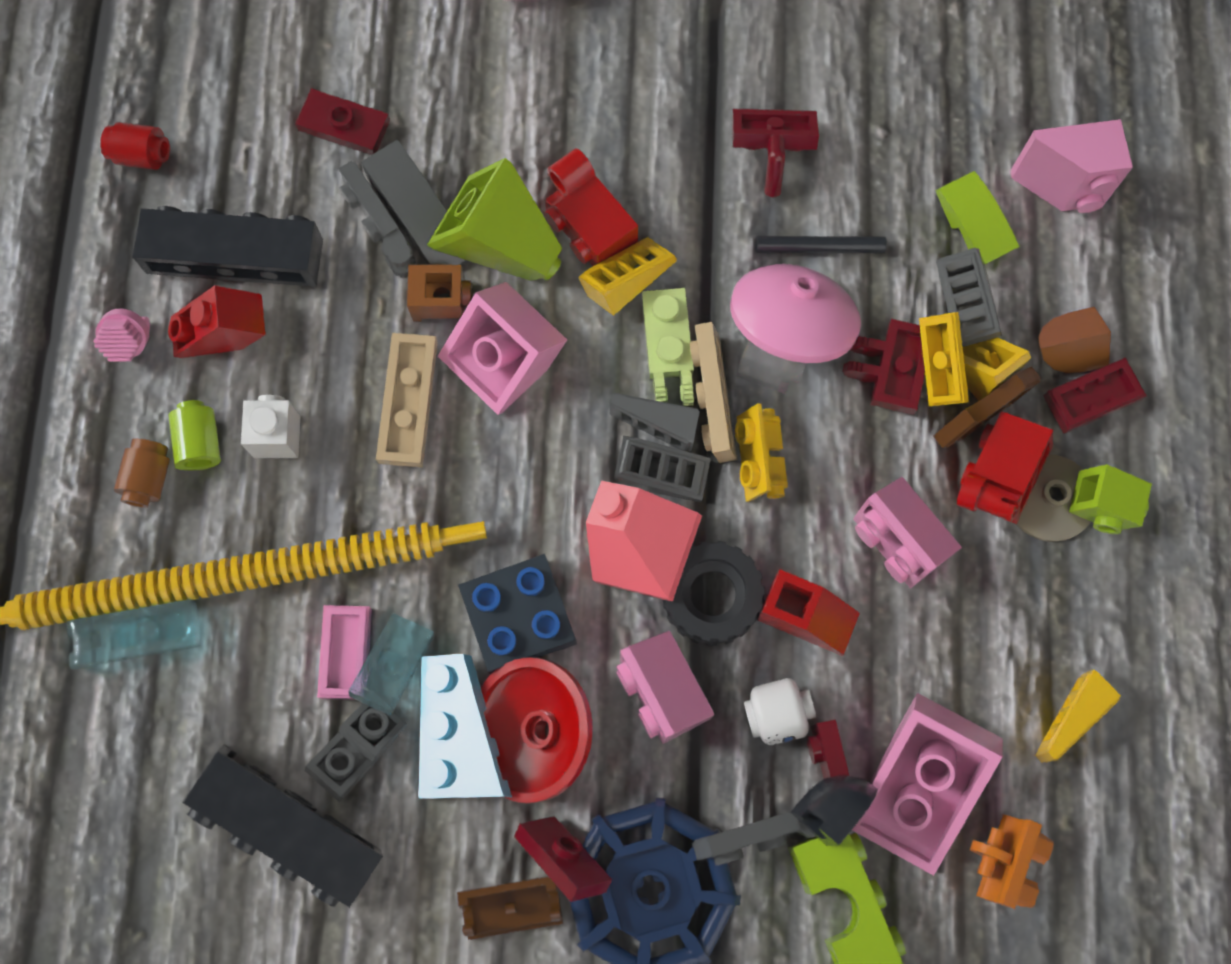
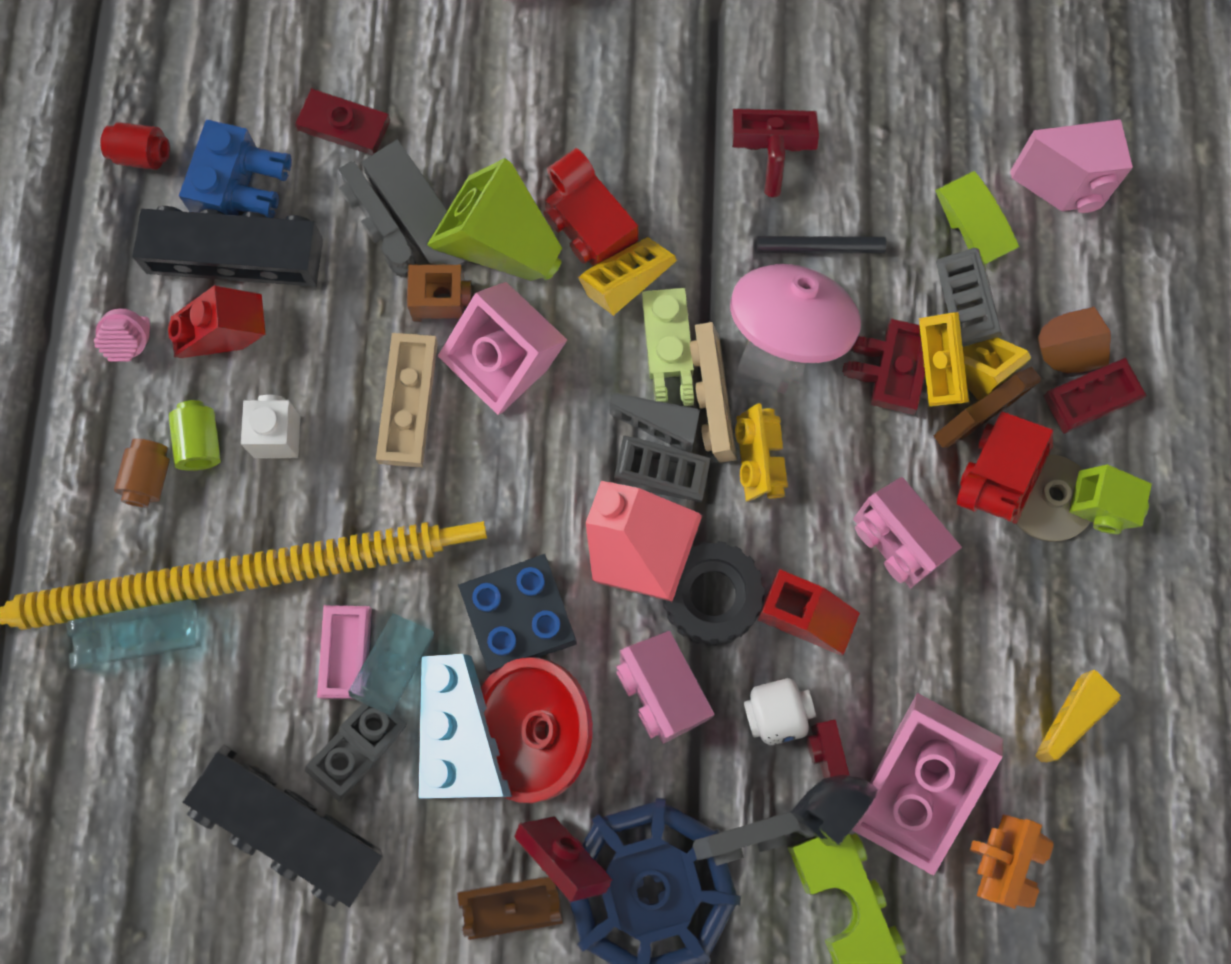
none -> blue brick [179,119,292,218]

